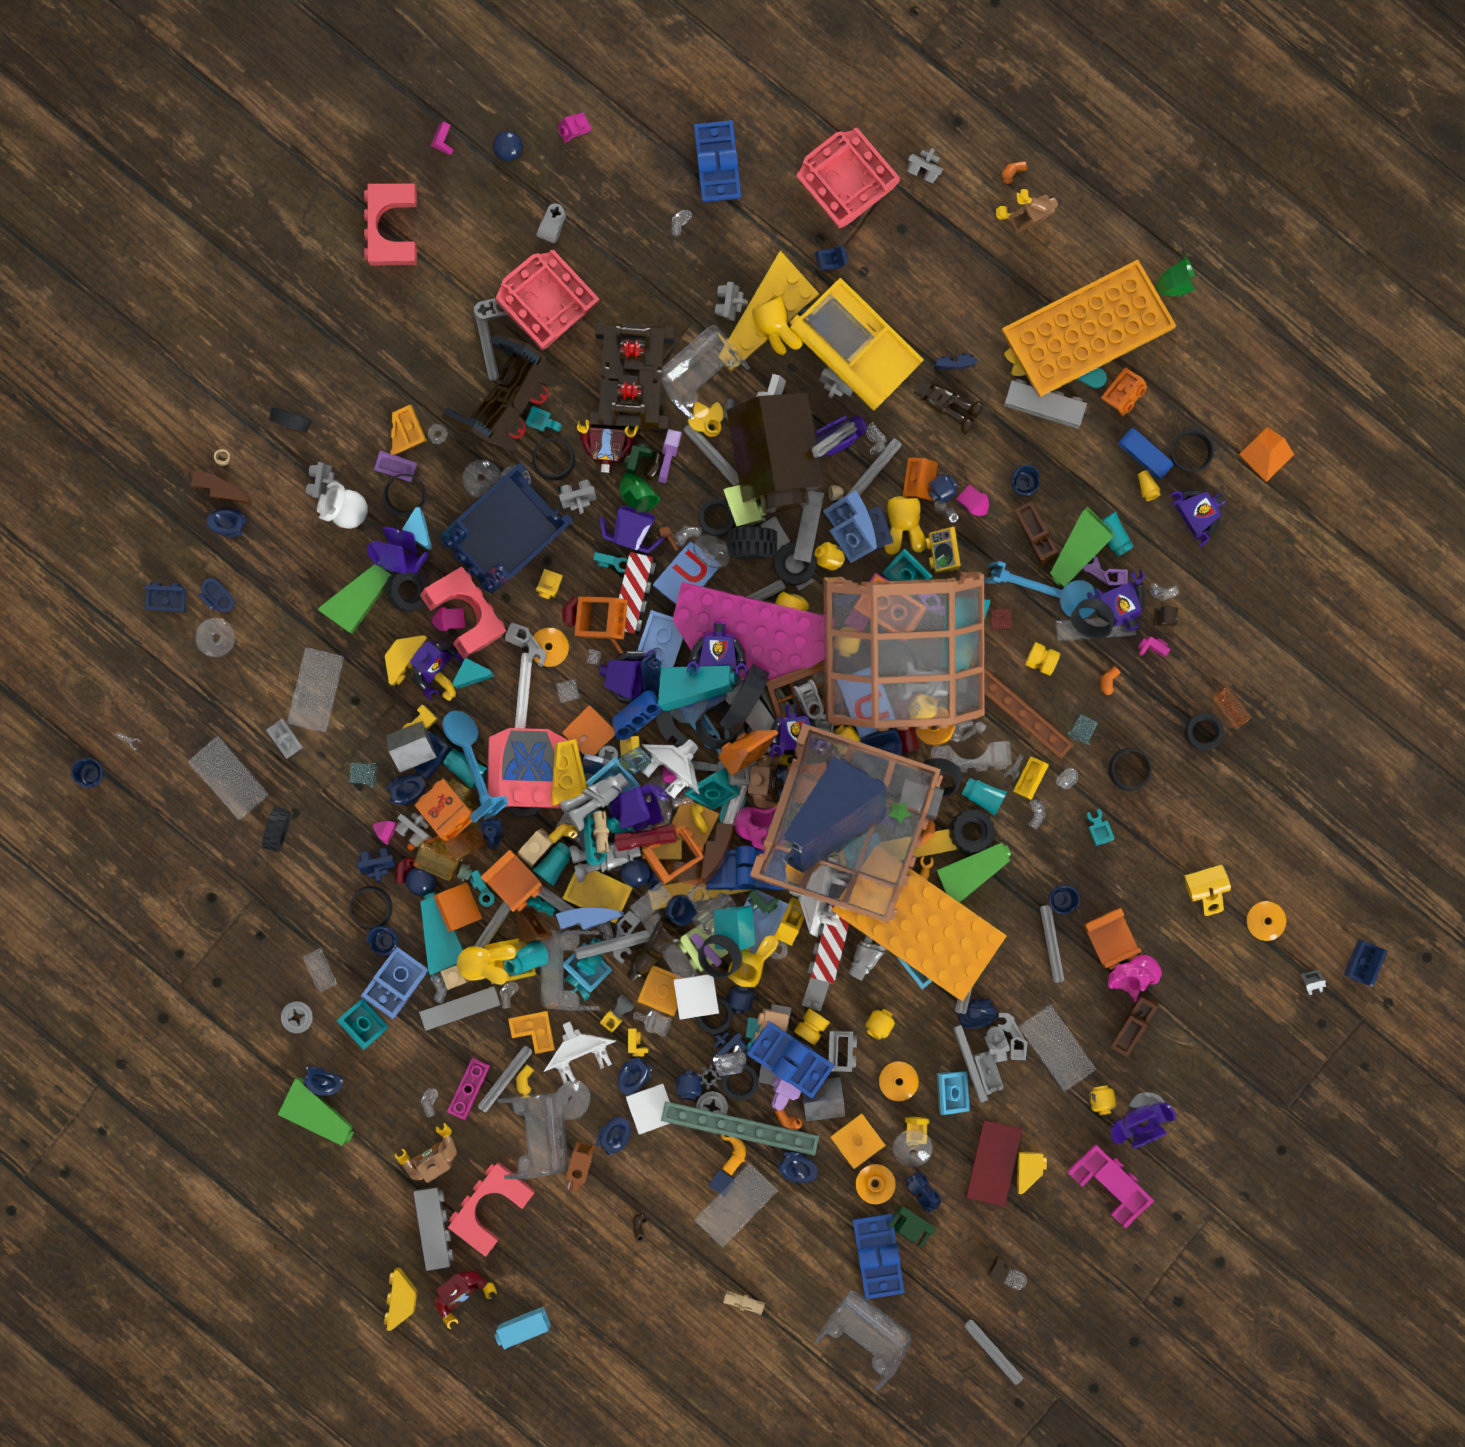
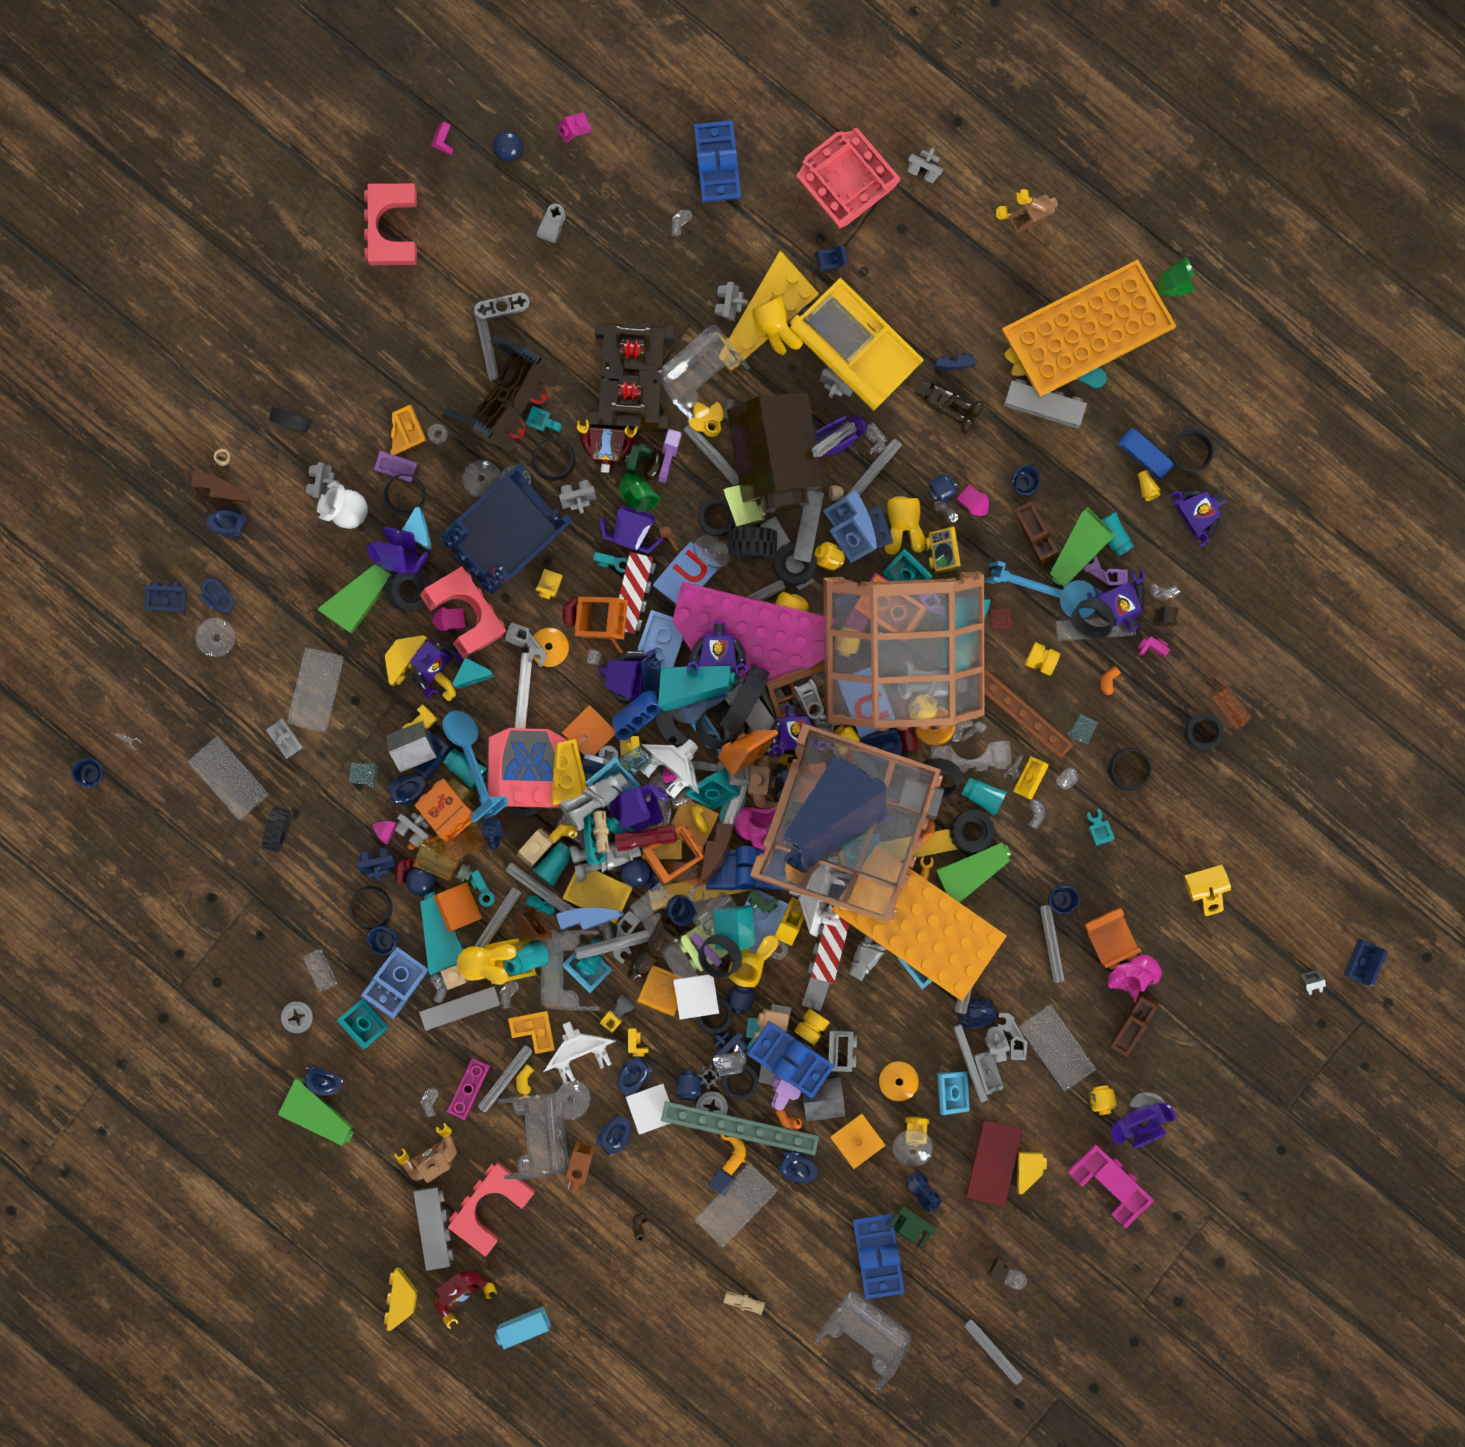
orange panel [481,850,543,912] -> none
coral wedge [495,250,600,350] -> none
clear plate [556,679,580,704] -> none
teal piece [564,974,590,1002] -> none
clear piece [633,1010,671,1037] -> none
clear arm [675,526,702,546] -> none
white tile [756,374,786,397] -> none
light orange dish [856,1164,895,1204] -> none
yellow head [866,1009,895,1040] -> none
bright green piece [888,802,912,824] -> none
orange panel [903,458,938,501] -> none
orange arm [1002,161,1027,184] -> none
orange bracket [1101,367,1147,416] -> none
orange slope [1239,427,1294,482] -> none
light orange dish [1247,901,1286,941] -> none

